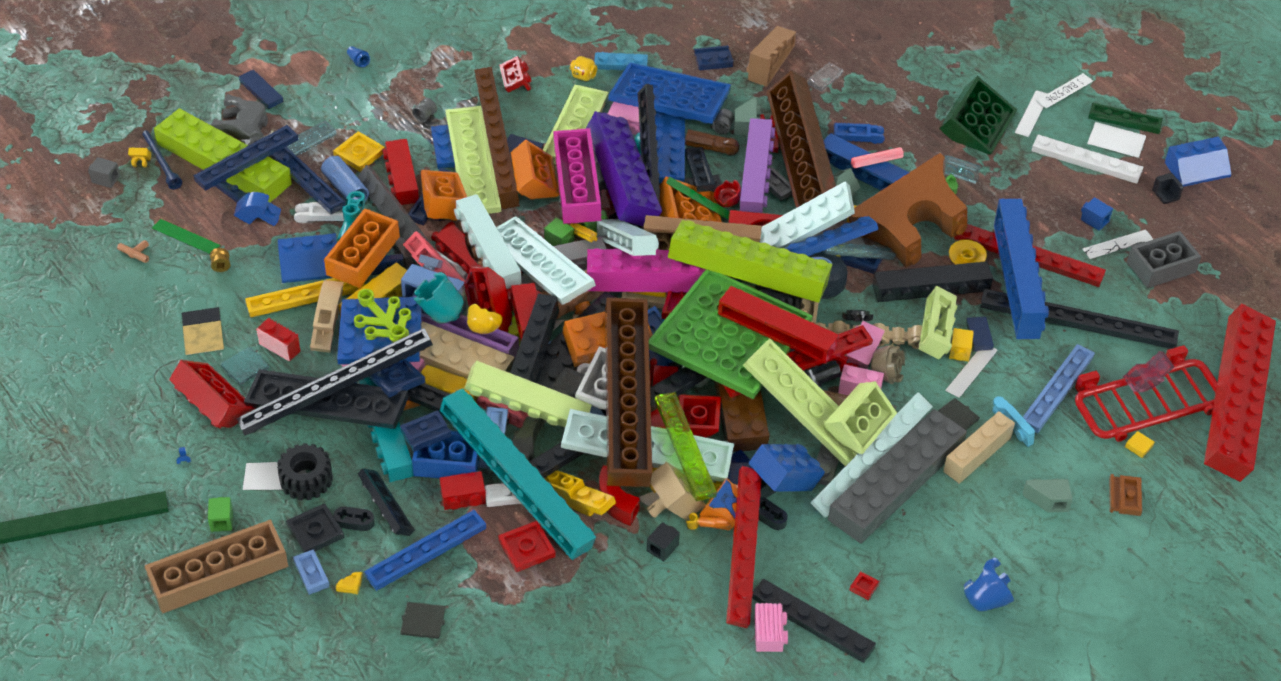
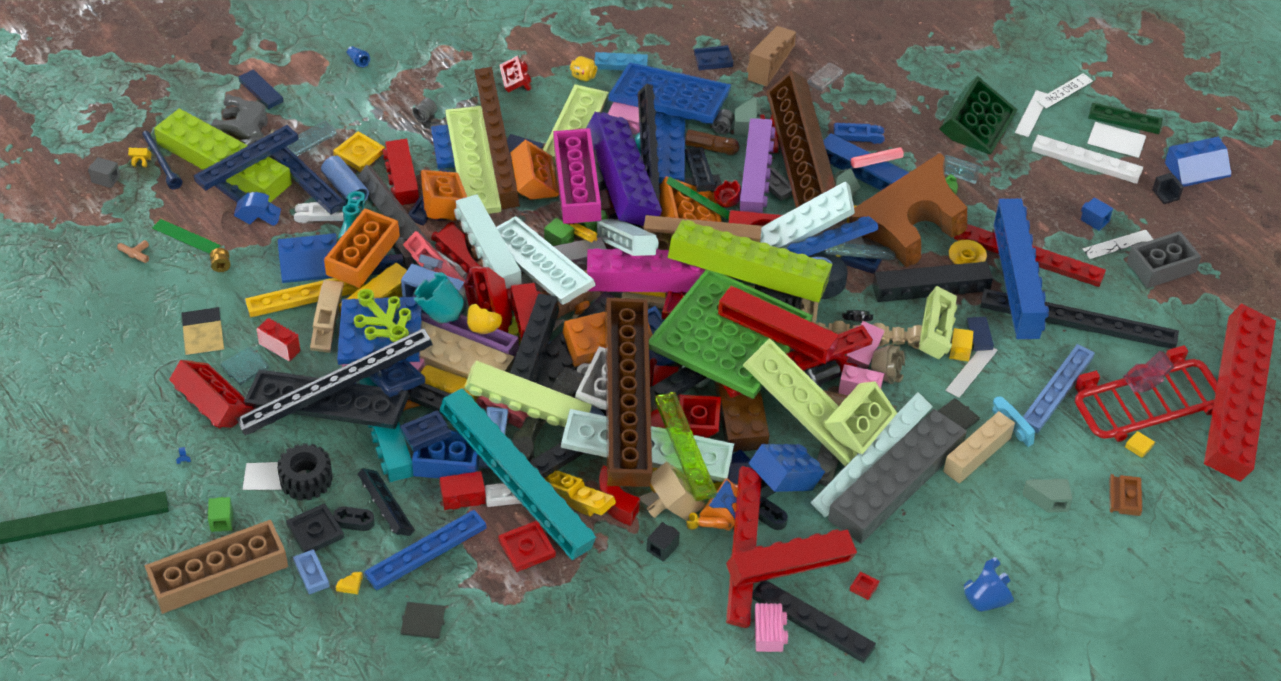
none -> red brick [726,529,857,587]

